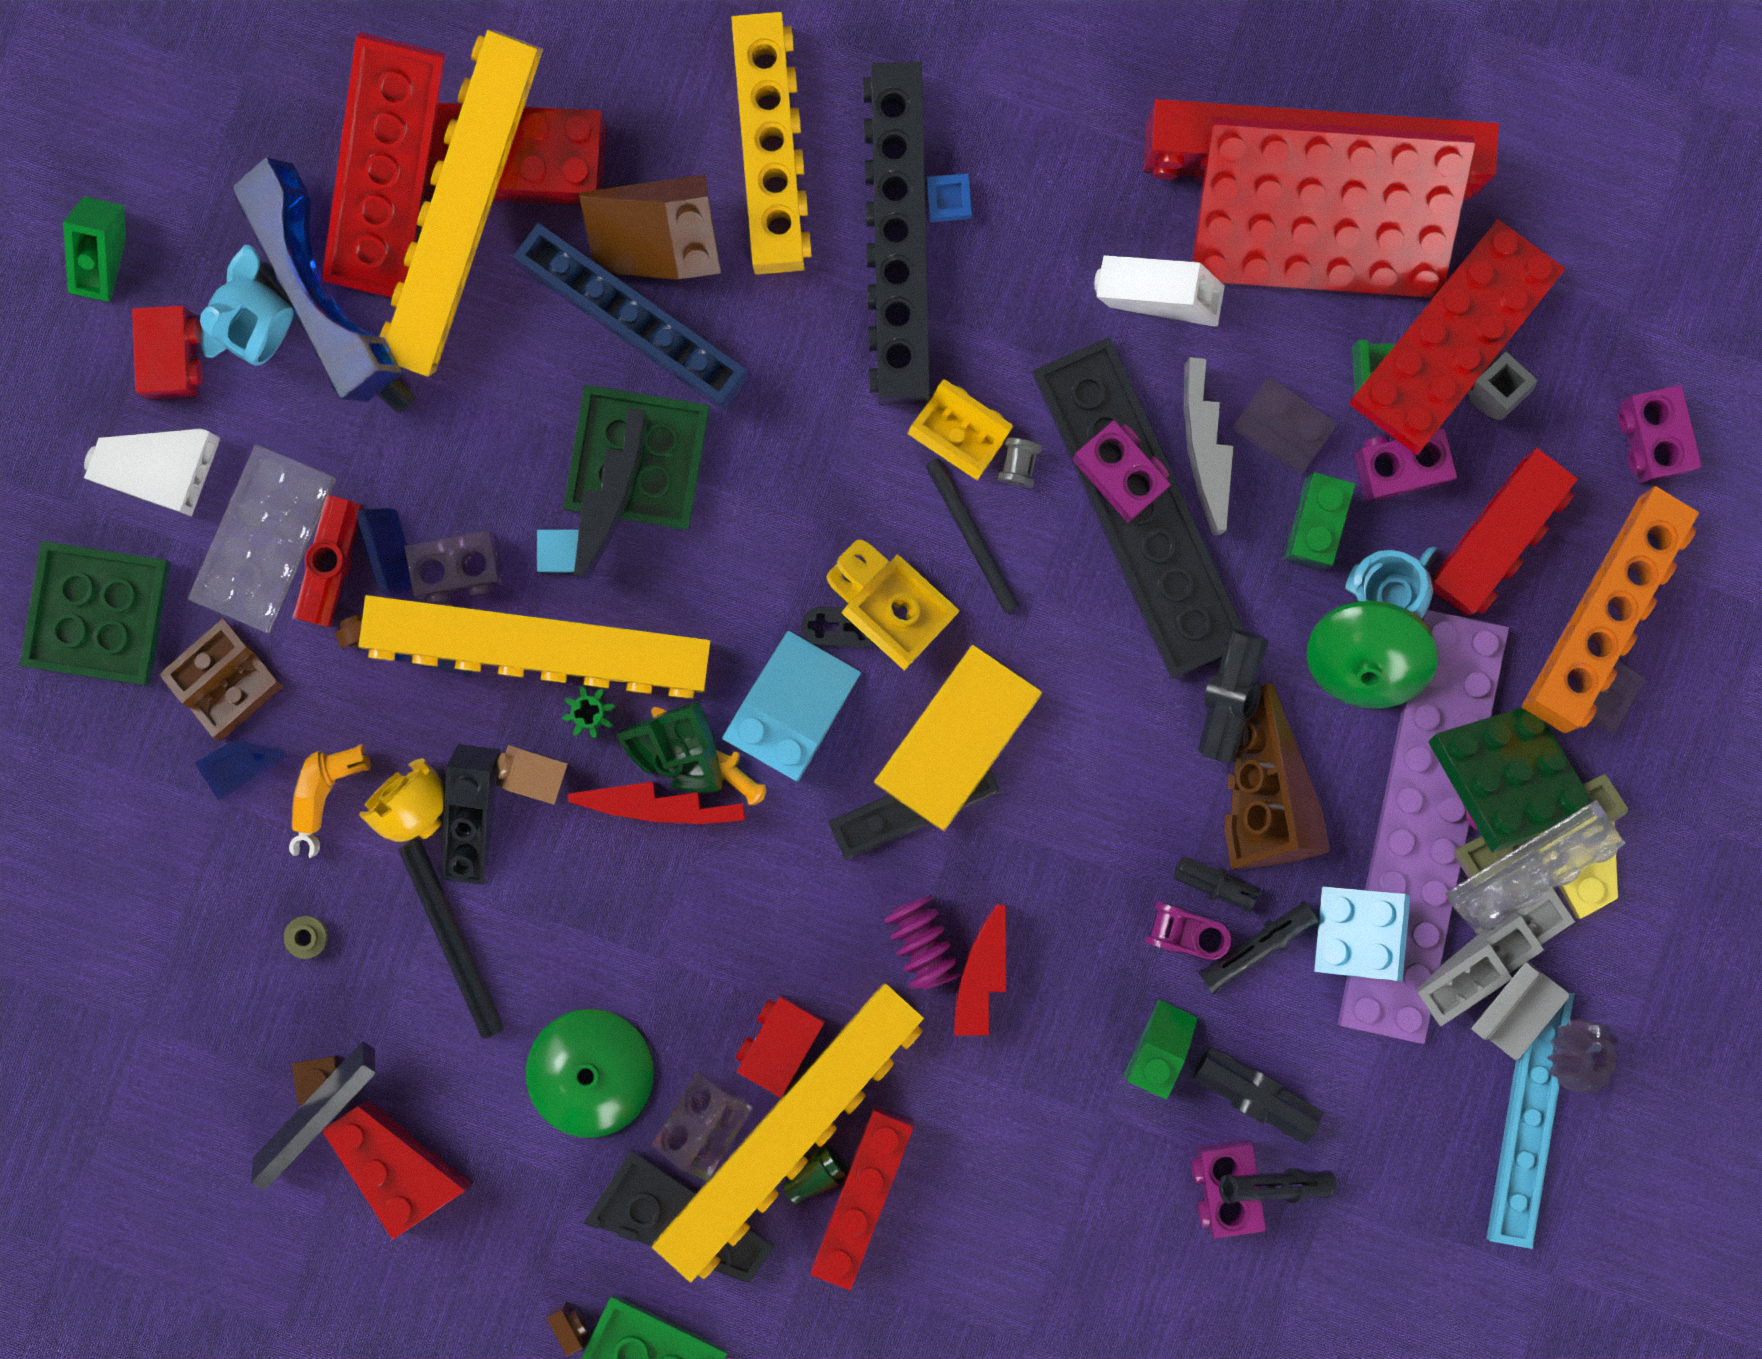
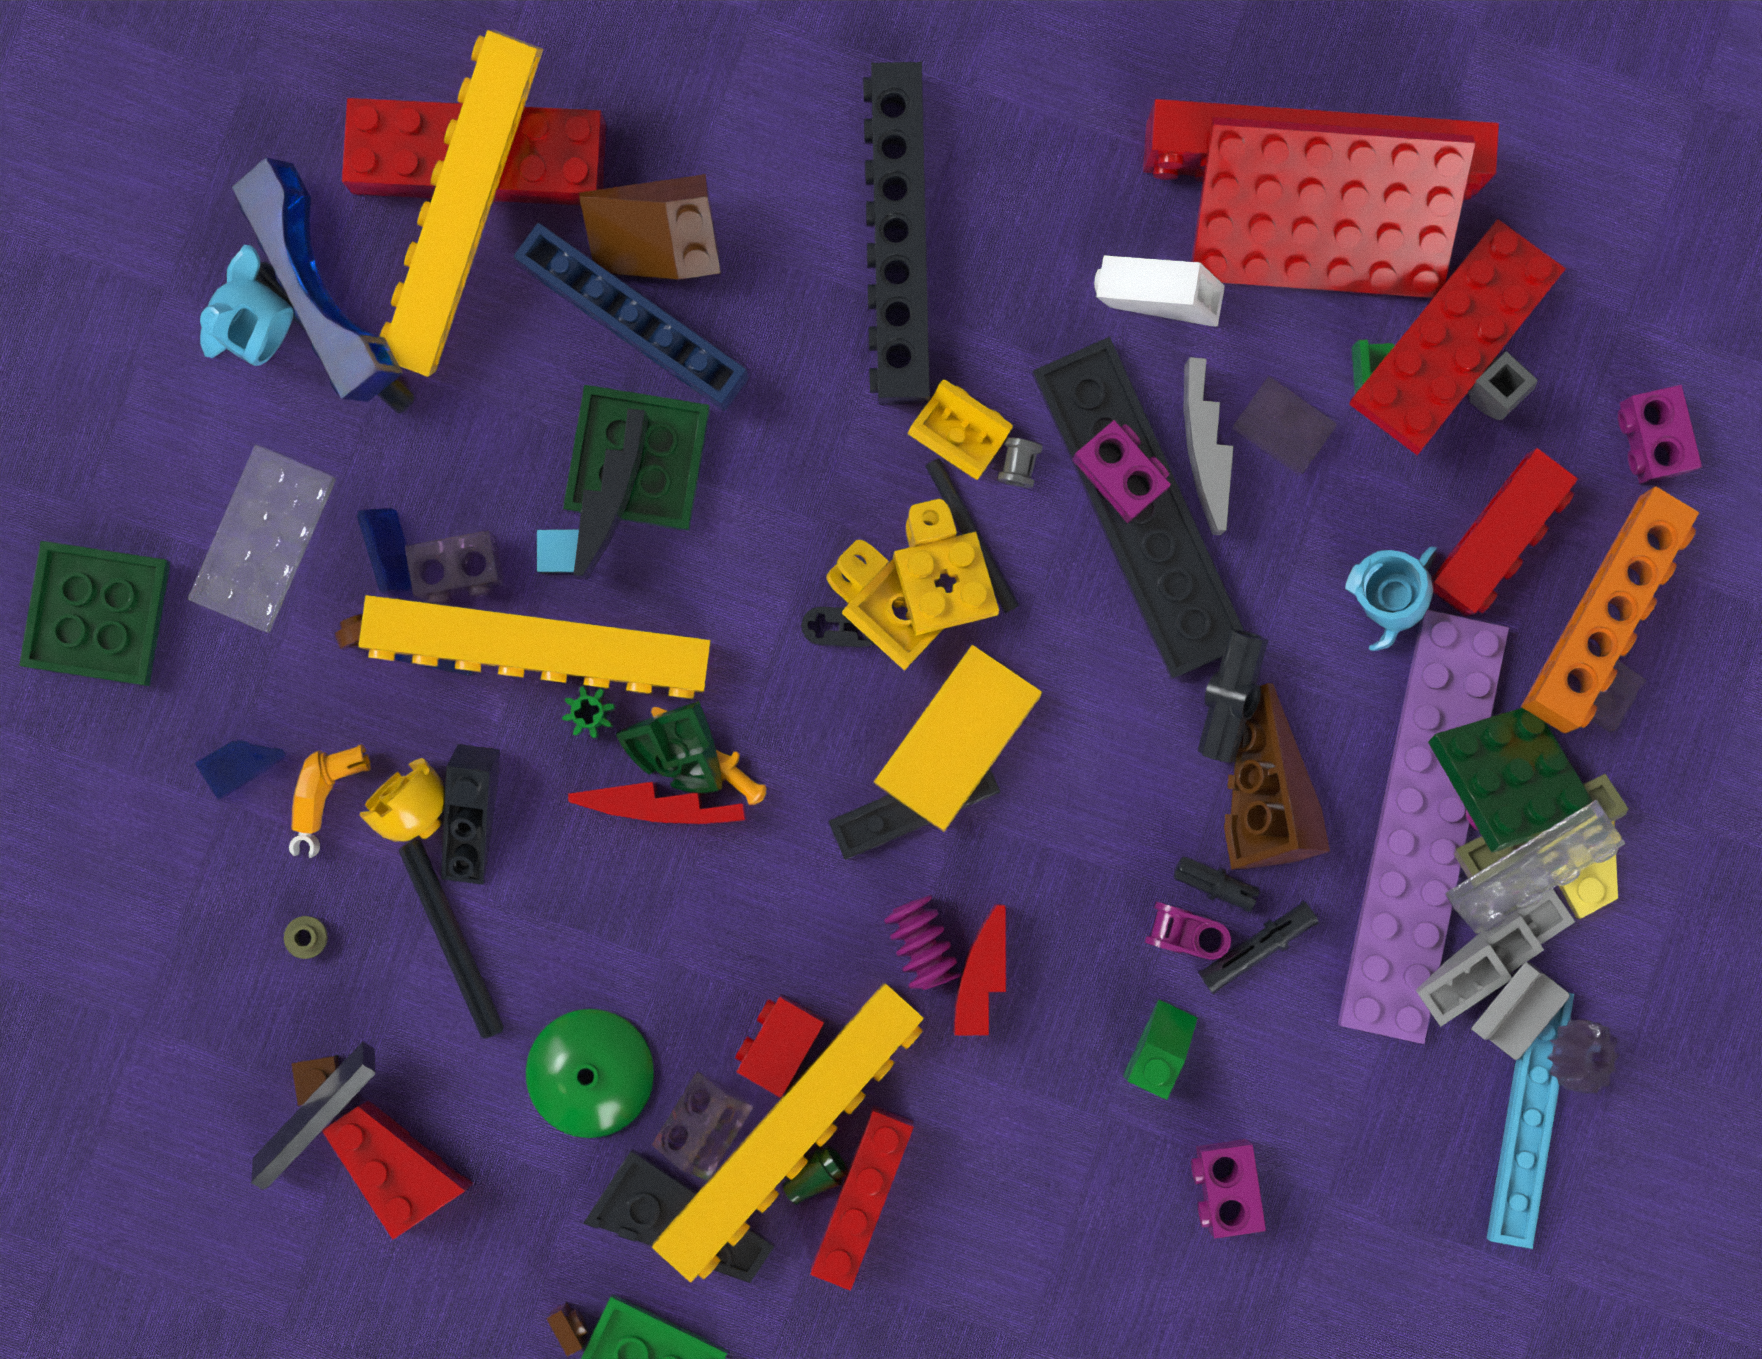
green slope [63,196,126,302] -> none
white slope [84,429,220,517] -> none
red brick [132,306,203,400] -> none
reddish brown slope [159,618,284,742] -> none
red piece [293,495,364,628] -> none
red plate [322,32,446,298] -> none
medium nougat brick [494,745,567,804] -> none
medium azure slope [722,631,861,782] -> none
yellow brick [731,12,812,275] -> none
blue plate [926,174,972,222] -> none
black piece [1192,1047,1324,1144] -> none
black pin [1219,1168,1337,1203] -> none
green brick [1283,472,1355,571] -> none
green dish [1307,601,1438,708] -> none
plate [1314,887,1410,982] -> none
magenta brick [1354,428,1457,503] -> none
none -> yellow plate [893,499,999,635]

